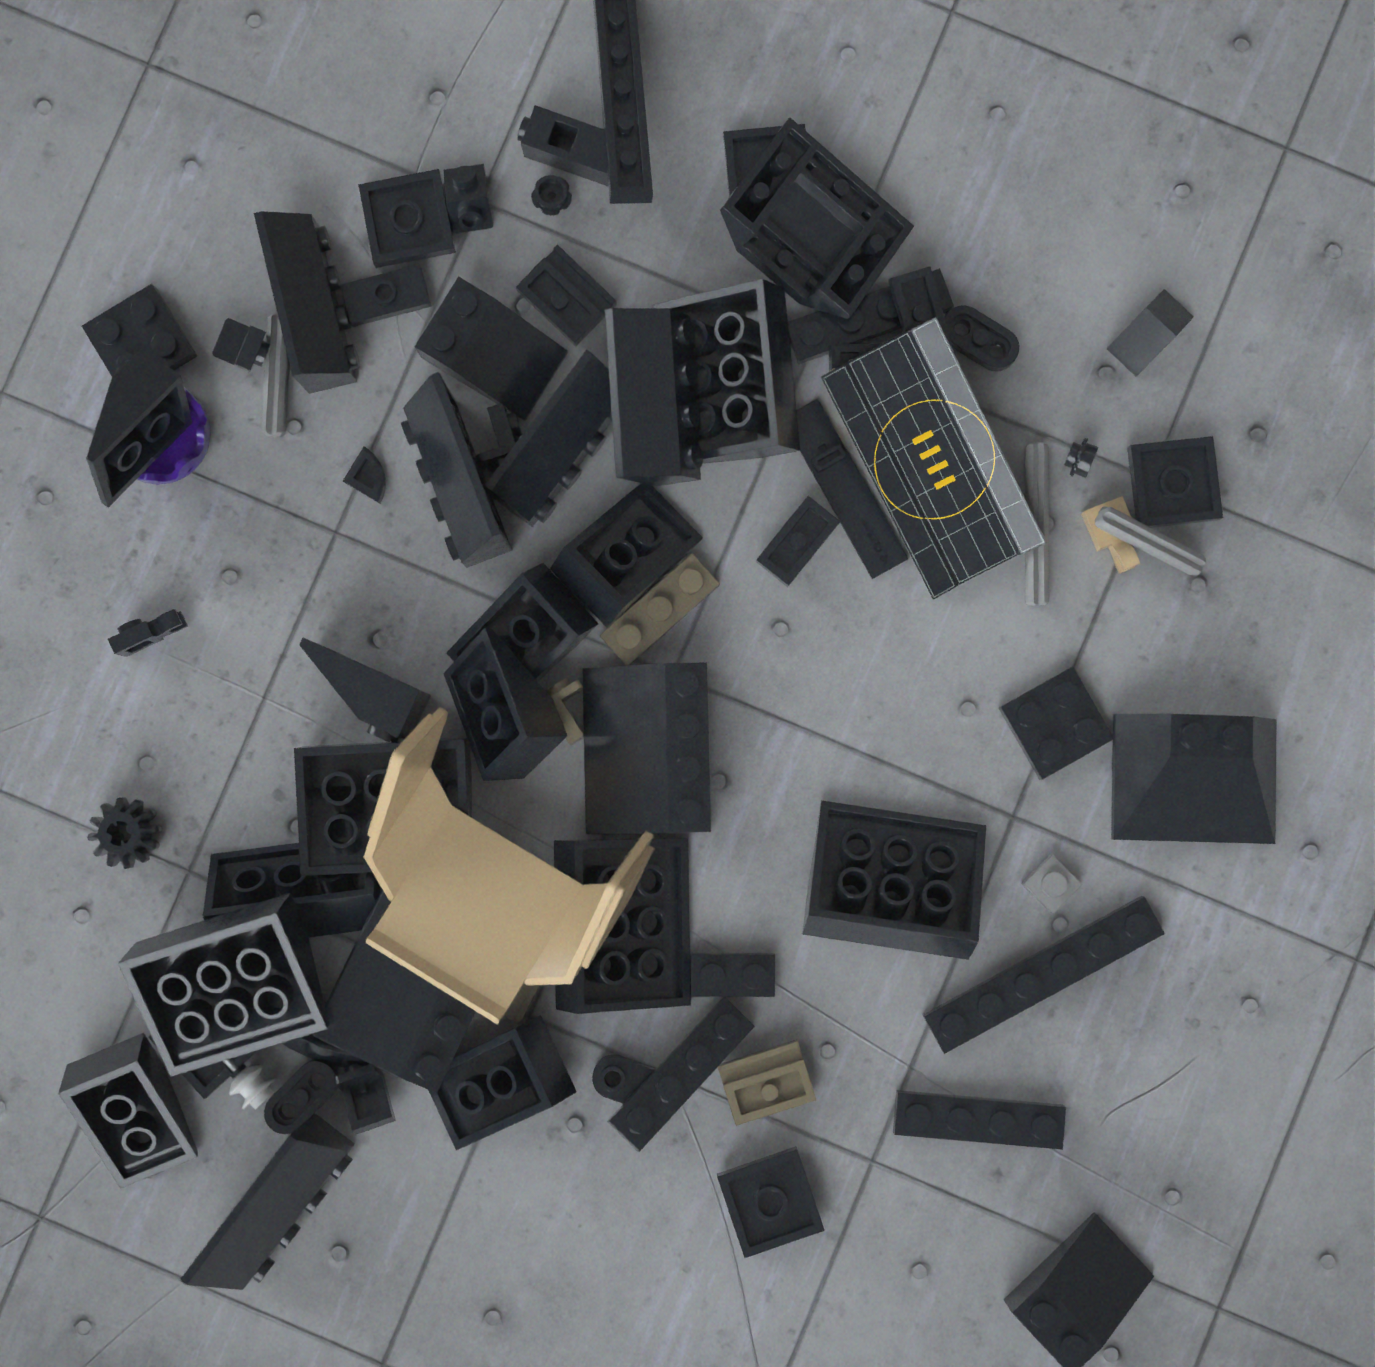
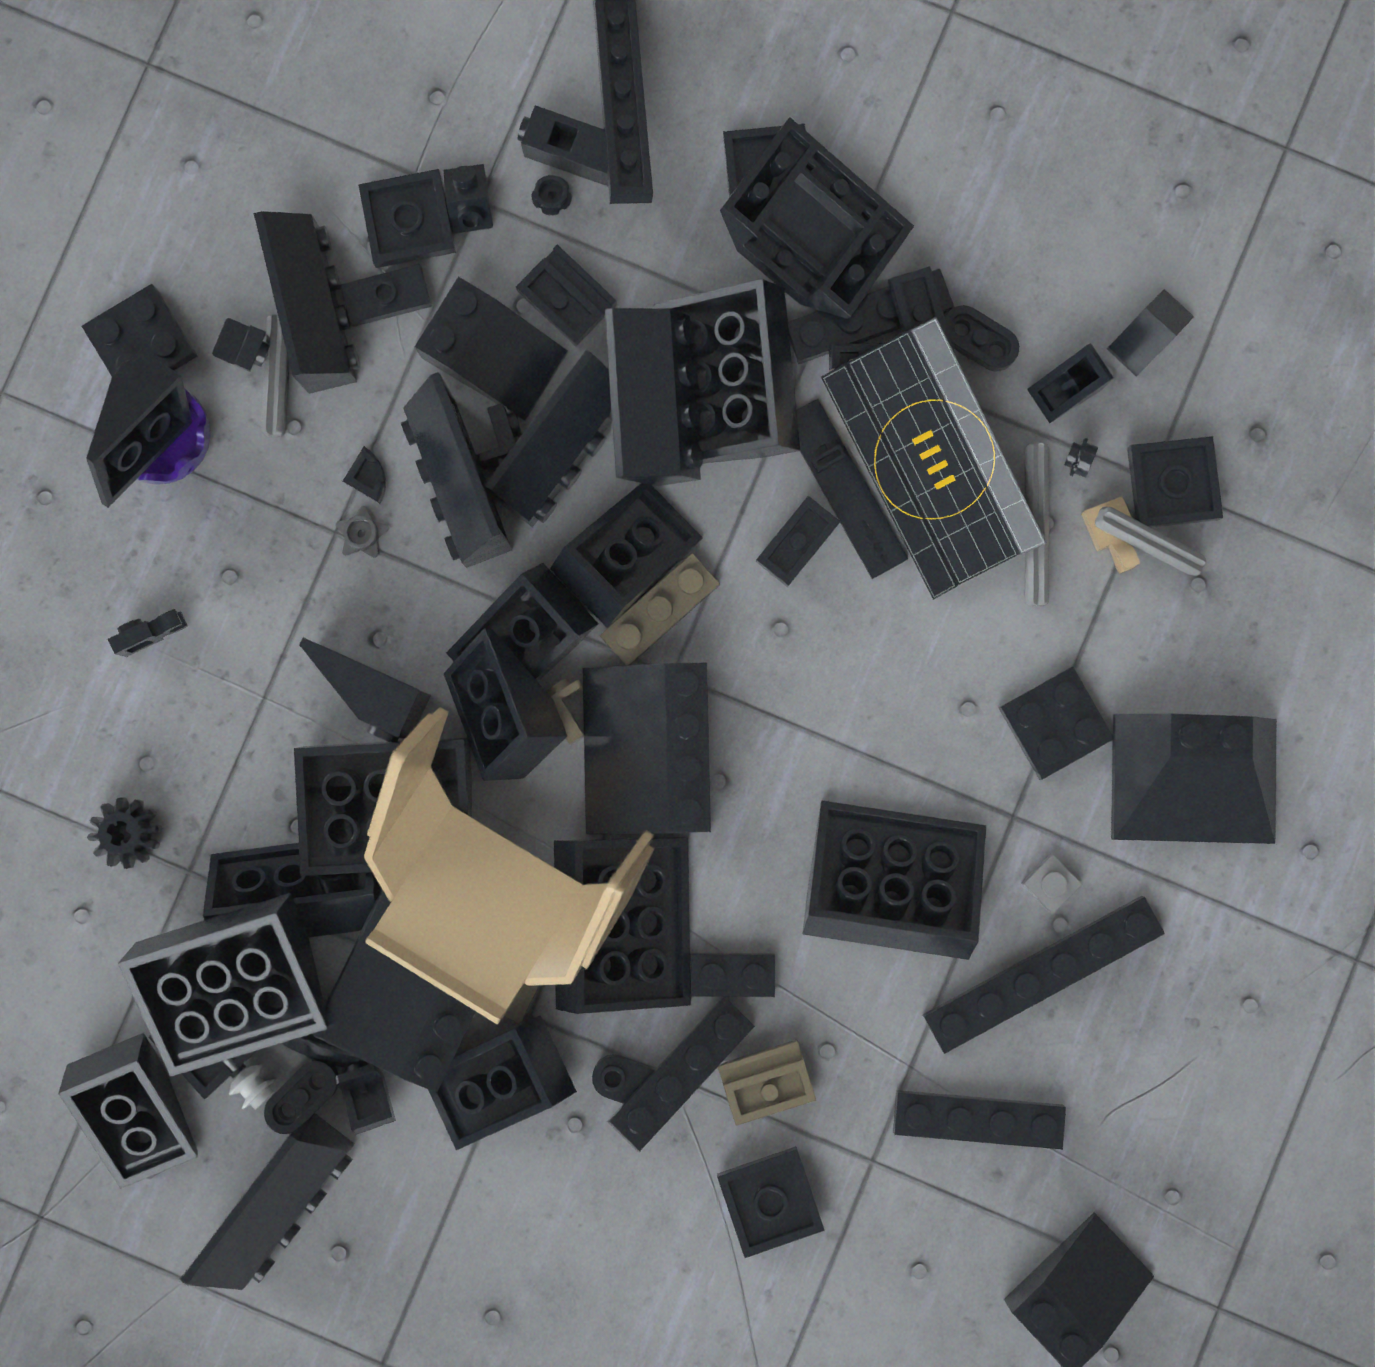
none -> flat silver plate [335,506,389,558]
none -> black slope [1027,343,1114,423]

